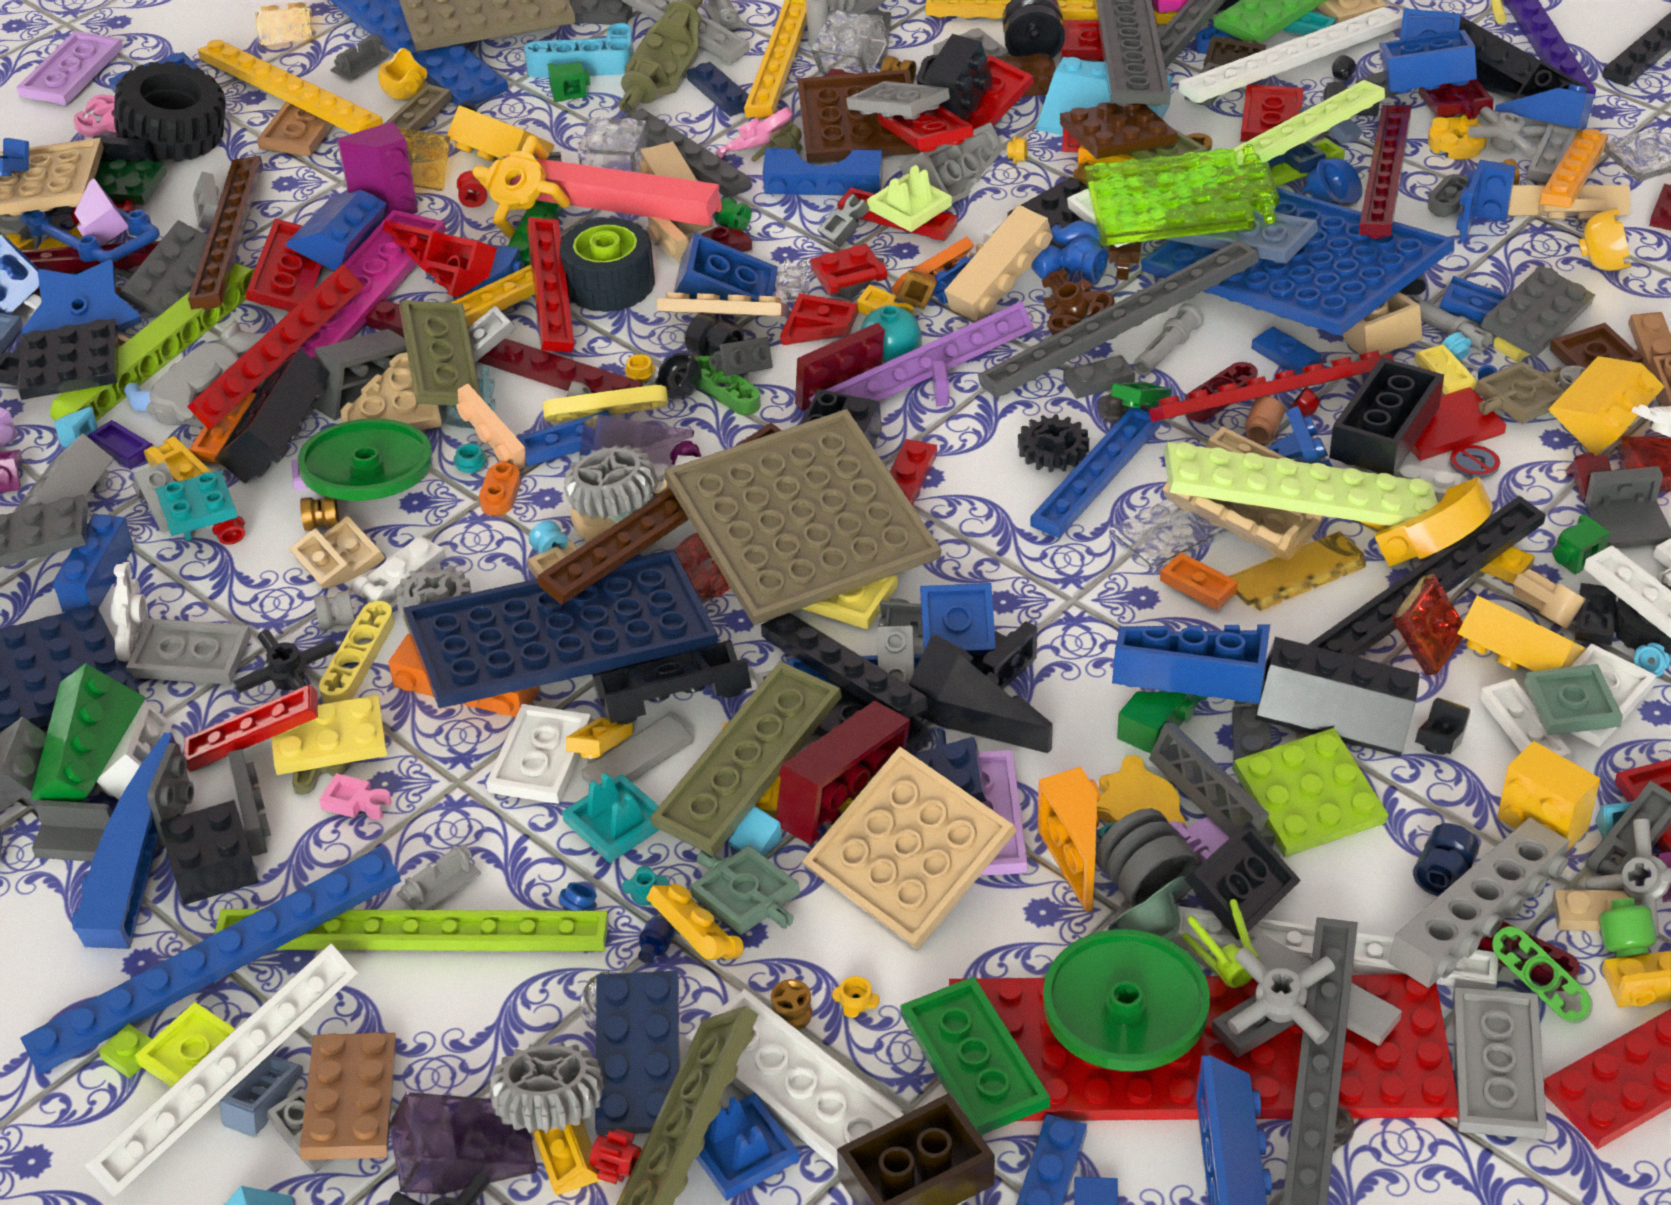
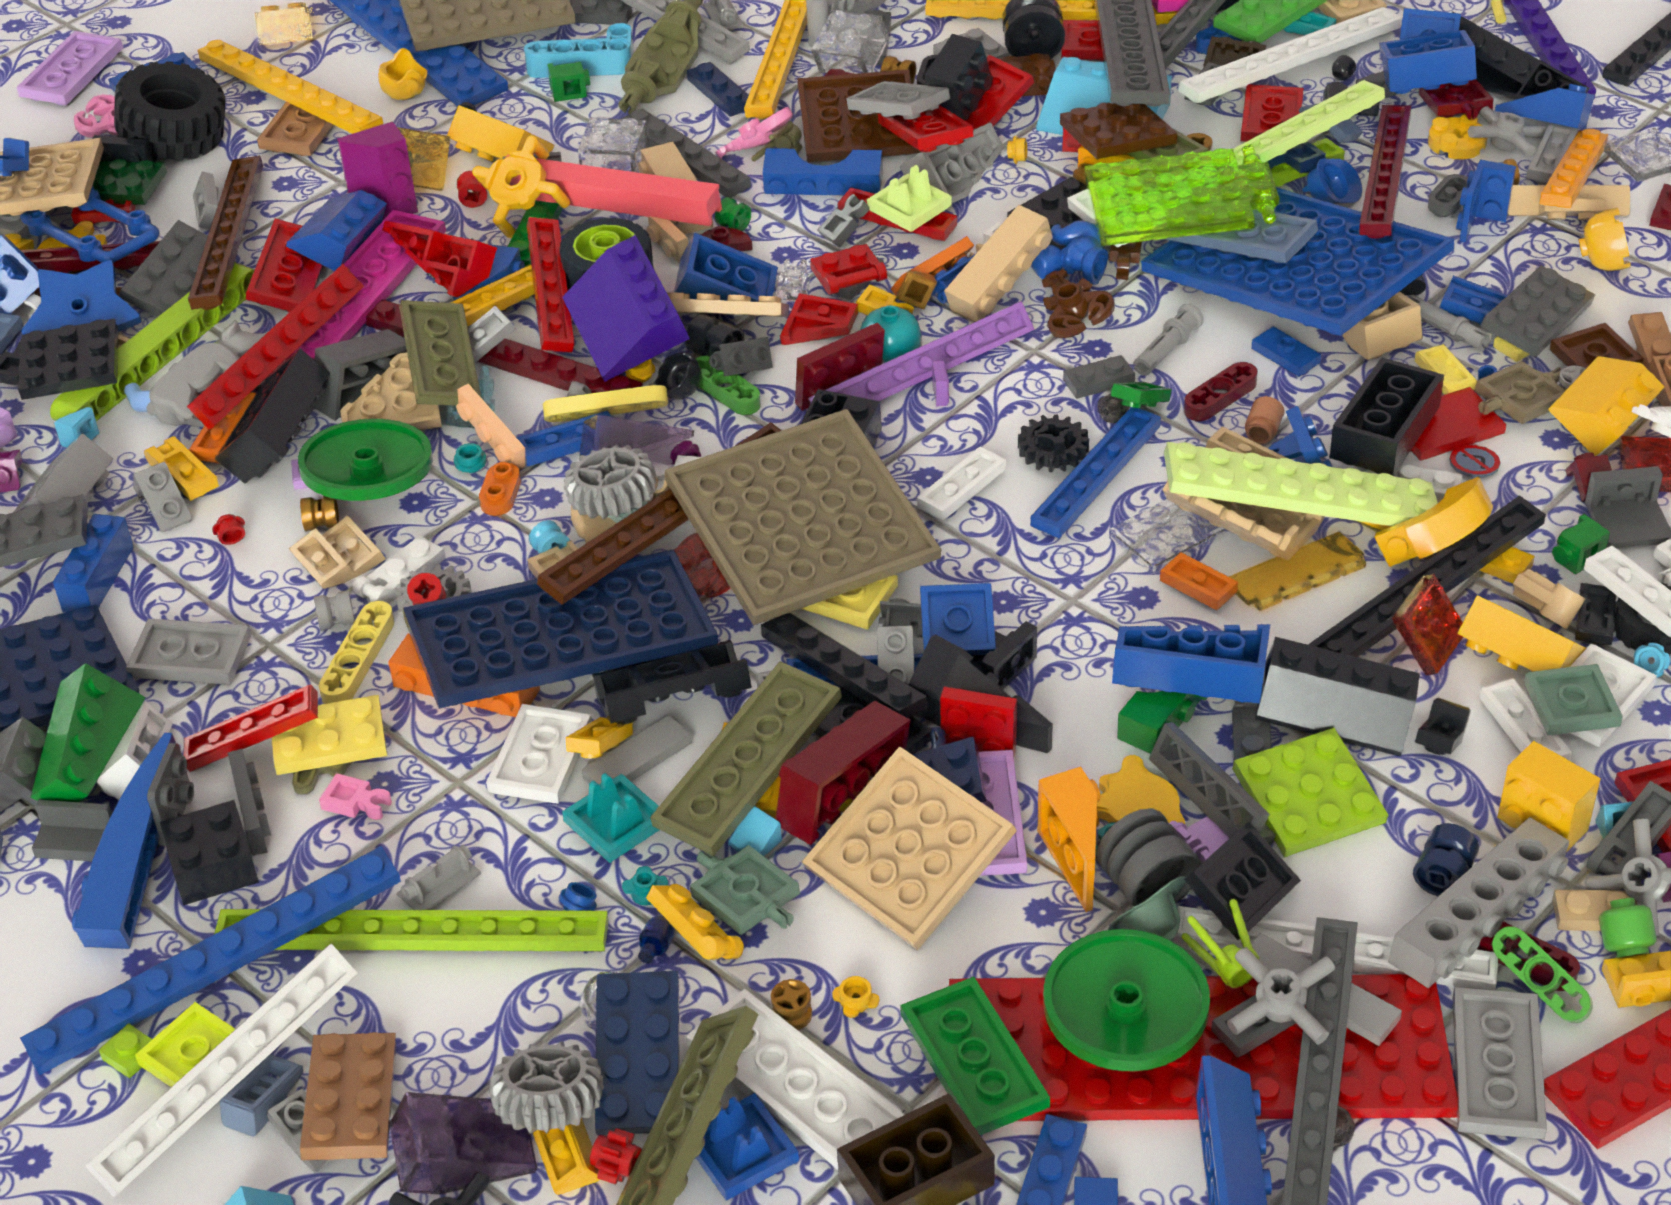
lavender slope [74,179,129,246] -> none
dark purple tile [87,420,154,470] -> none
white animal [111,562,148,664] -> none
teal plate [155,470,238,541] -> none
black bar [233,630,337,694] -> none
dark grey hinge [331,35,389,80] -> none
dark tan plate [384,84,452,142] -> none
red plate [889,439,937,506] -> none
dark grey plate [978,240,1259,398] -> none
red plate [1149,350,1393,422] -> none
red hinge [1291,387,1319,416] -> none
medium azure plate [1441,332,1472,361] -> none
none -> red wheel [407,573,447,605]
none -> dark purple slope [562,235,690,382]
none -> white plate [917,446,1006,521]
none -> red plate [940,687,1017,758]

